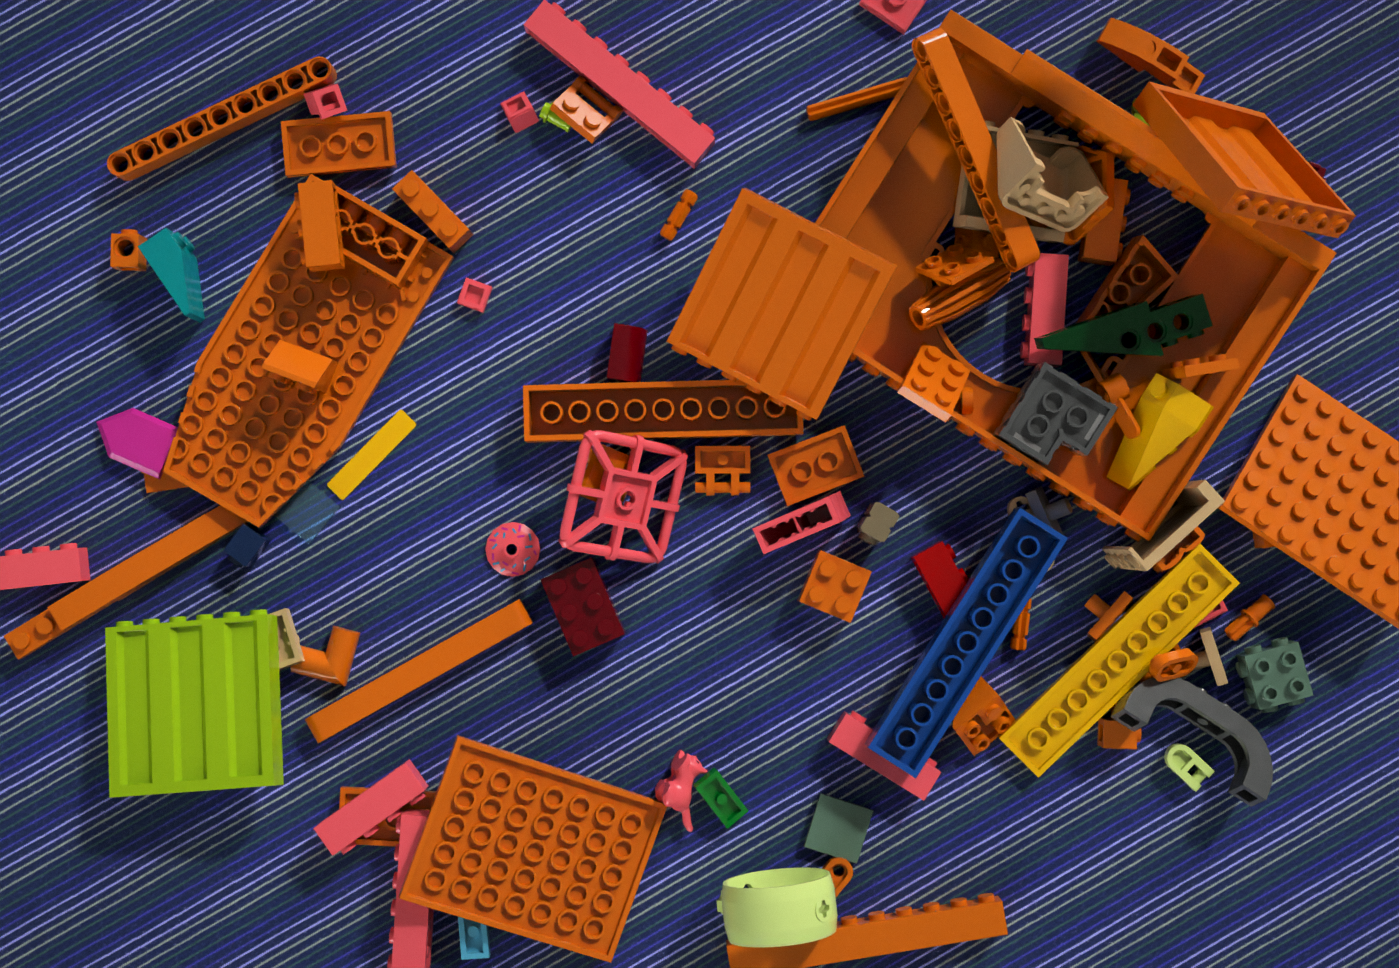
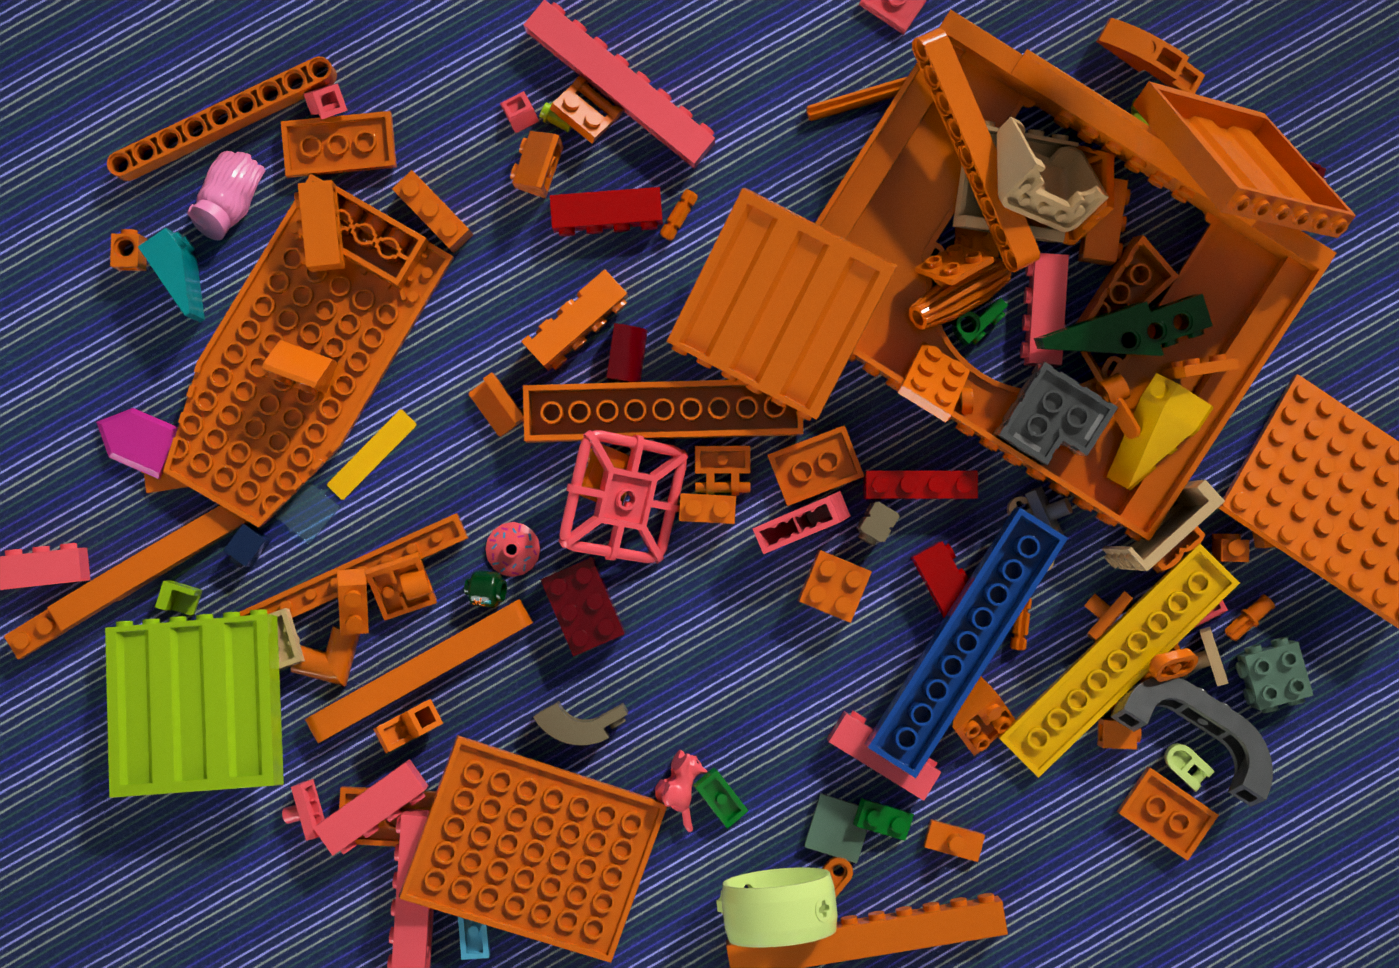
coral tile [457,277,493,313] -> none
none -> lime panel [155,580,203,616]
none -> bright pink hair [187,151,265,240]
none -> orange plate [240,513,469,618]
none -> coral tile [282,779,325,841]
none -> orange brick [337,568,369,635]
none -> orange plate [365,552,437,621]
none -> orange brick [373,699,443,753]
none -> dark green head [464,570,507,608]
none -> orange panel [469,372,524,437]
none -> orange slope [510,131,564,199]
none -> orange wedge [521,269,628,371]
none -> dark tan arch [533,701,628,745]
none -> red brick [550,187,663,236]
none -> orange brick [679,493,736,524]
none -> green plate [853,798,914,841]
none -> red brick [863,471,978,499]
none -> orange tile [923,819,985,862]
none -> green plate [952,297,1008,346]
none -> orange plate [1116,766,1219,861]
none -> orange brick [1212,534,1250,562]

